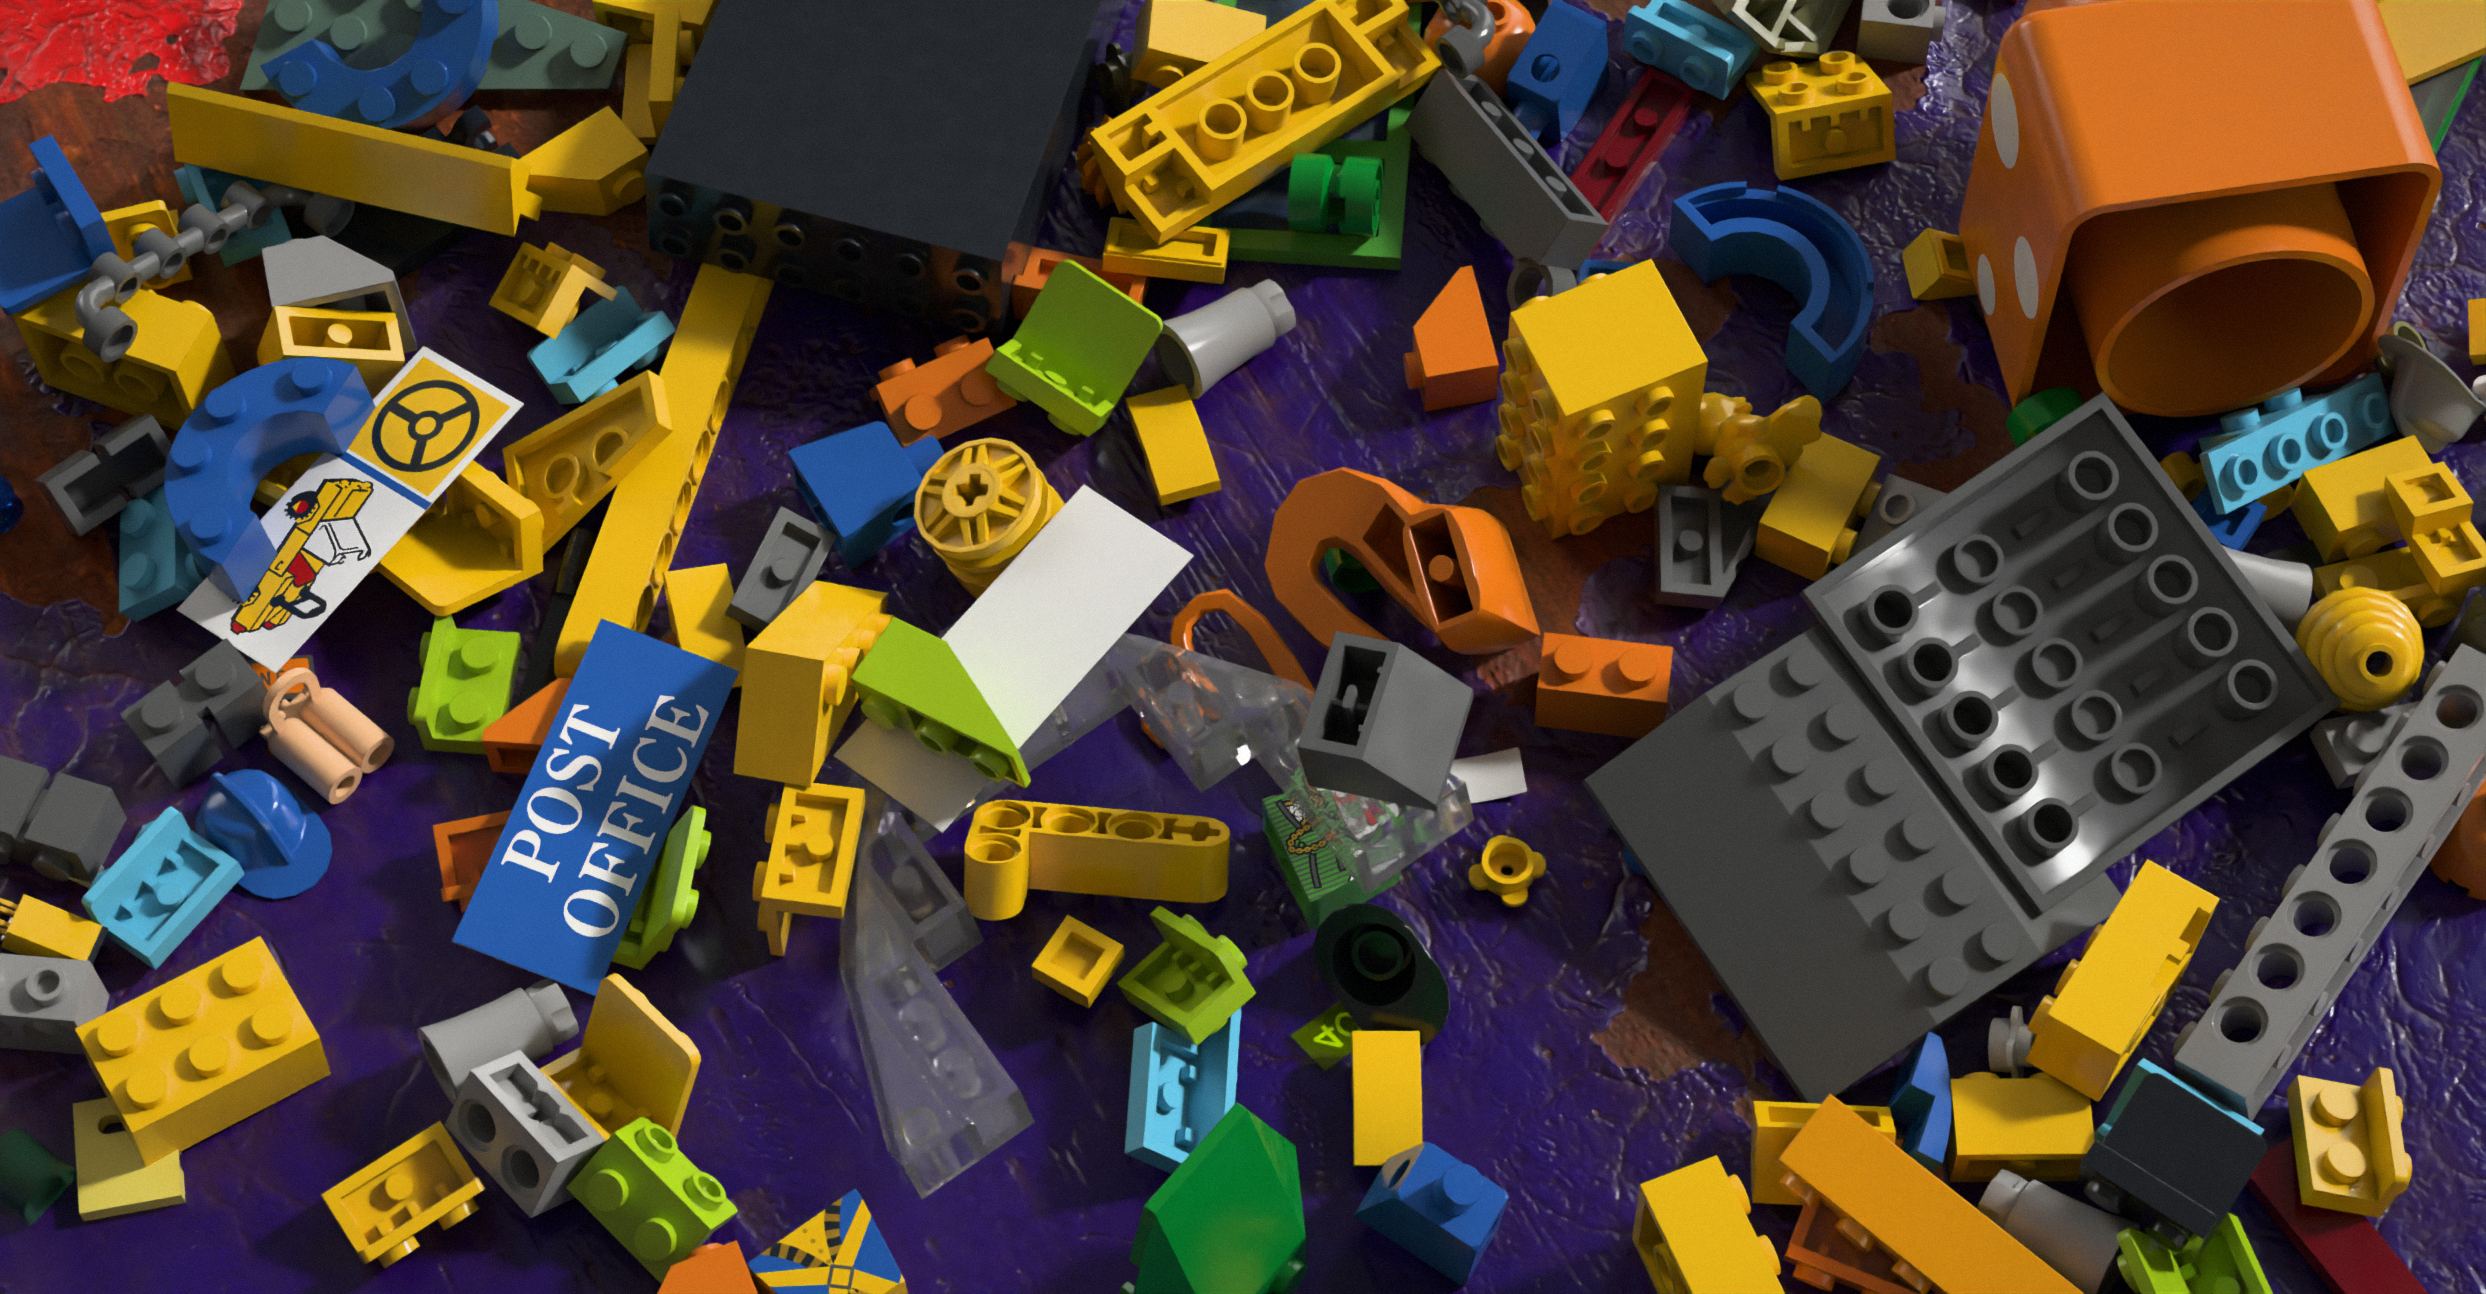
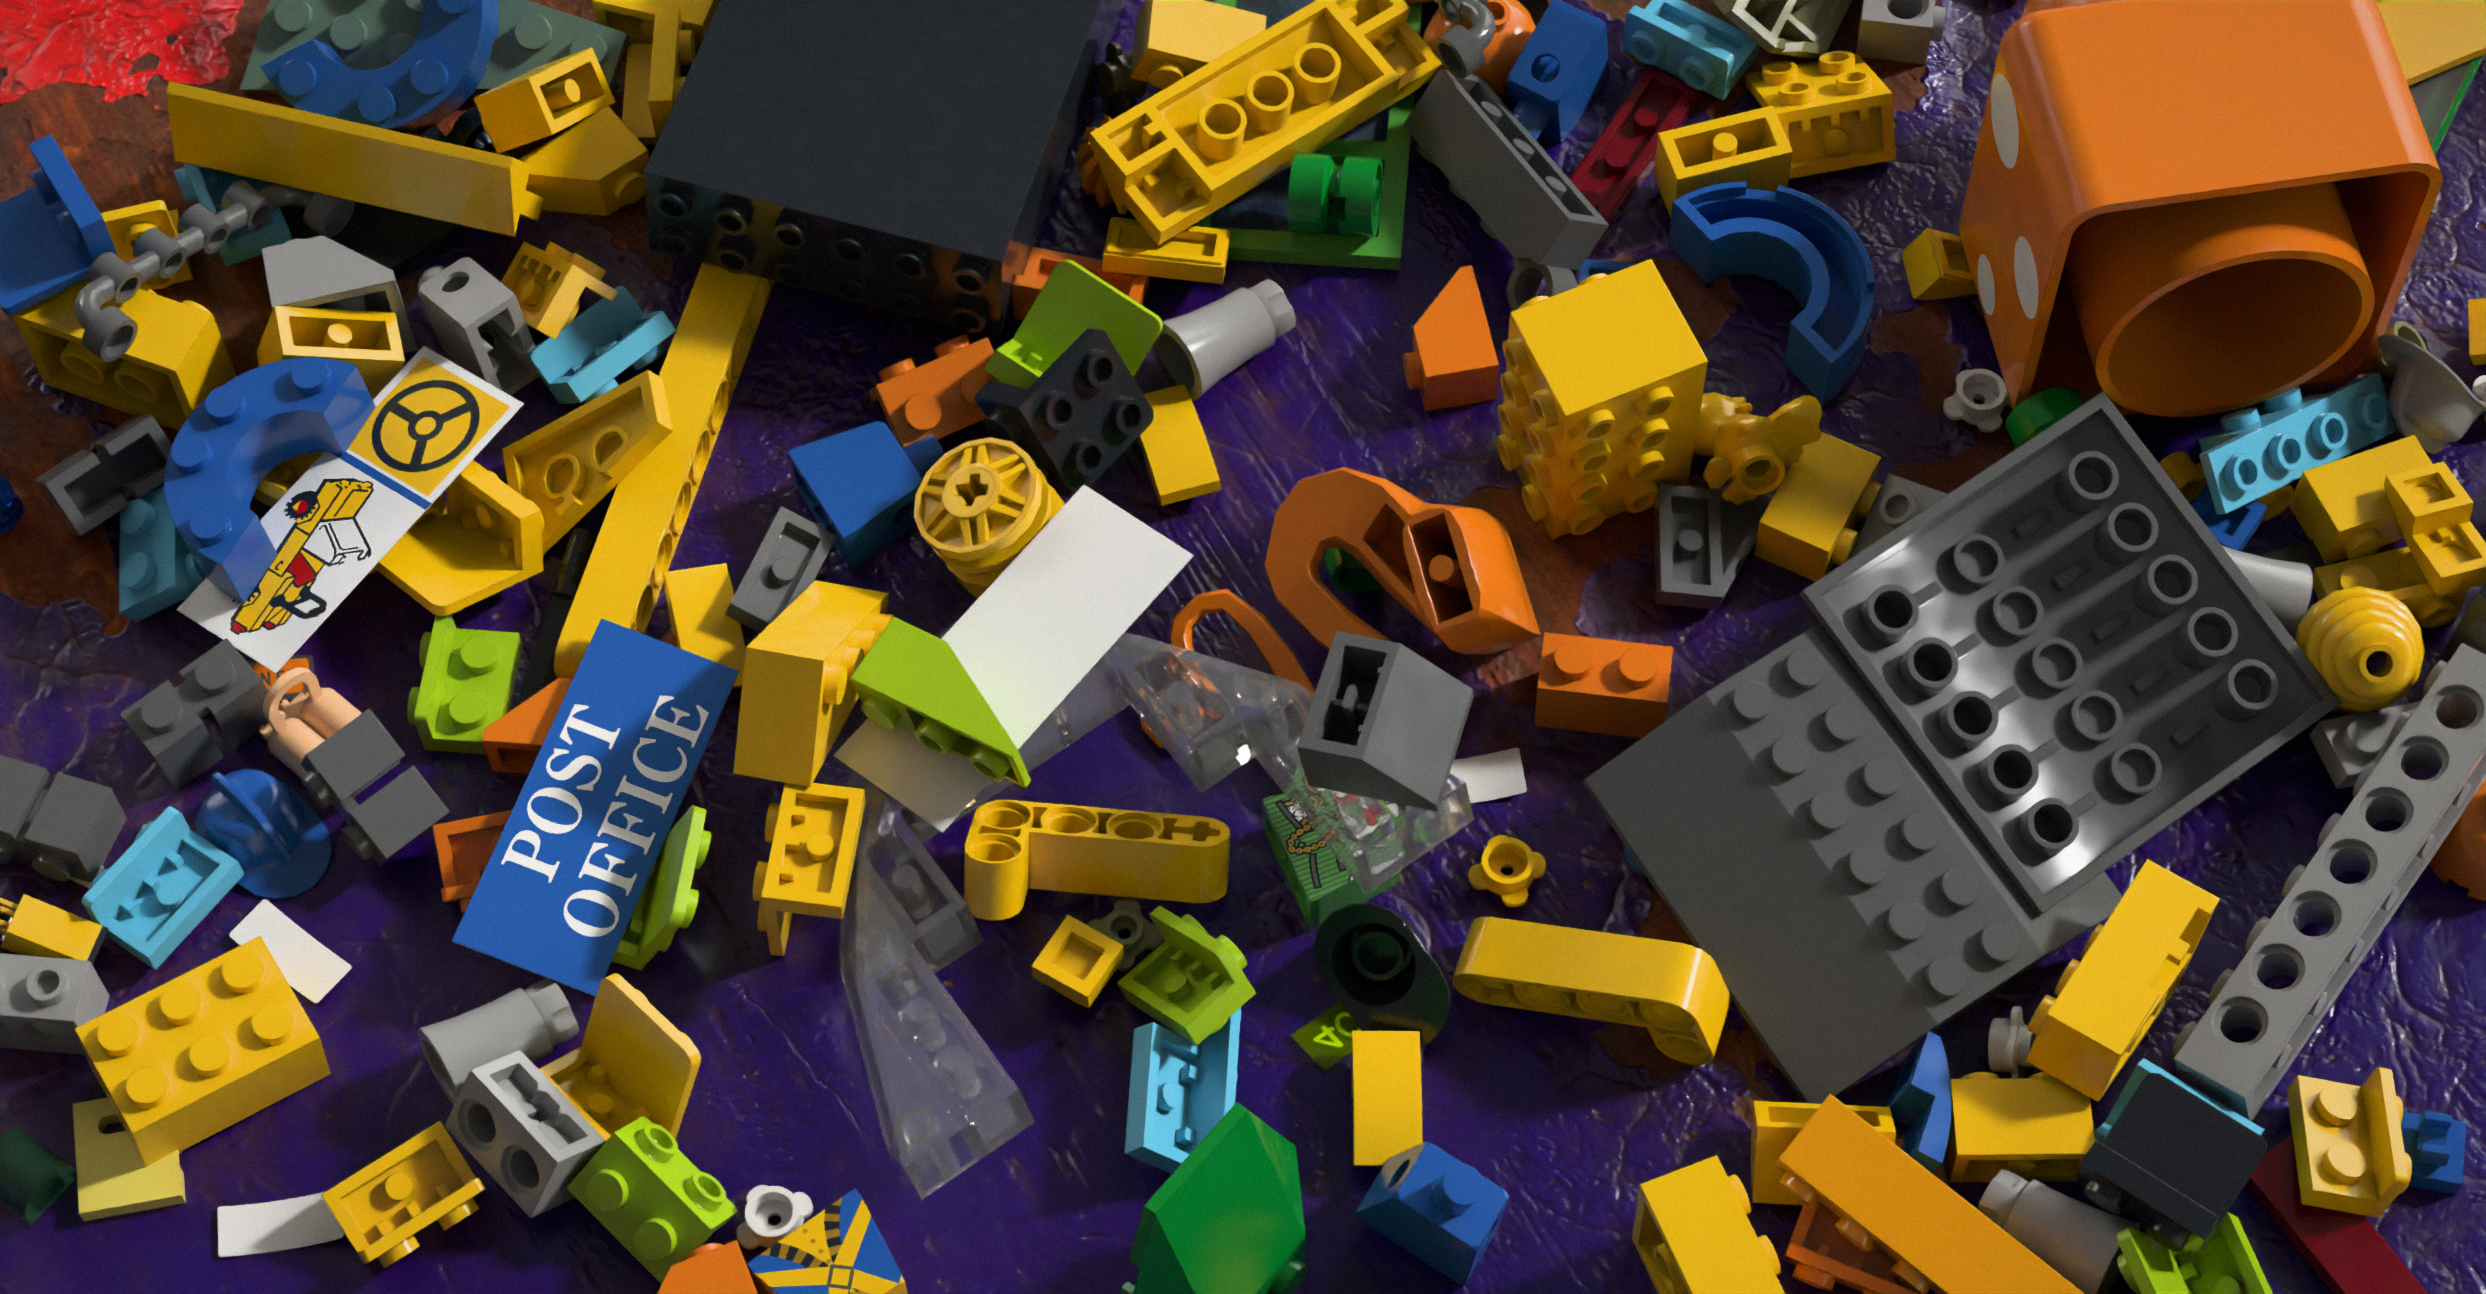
none -> white sticker [217,1191,344,1257]
none -> white sticker [229,899,352,1004]
none -> dark grey piece [300,708,450,867]
none -> light grey torso [418,257,539,396]
none -> yellow brick [474,47,615,154]
none -> white plate [736,1185,813,1249]
none -> black bracket [974,328,1154,498]
none -> olive plate [1087,898,1164,972]
none -> yellow beam [1452,917,1731,1065]
none -> yellow brick [1654,105,1793,218]
none -> white plate [1943,369,2011,433]
none -> blue tile [2401,1110,2467,1195]

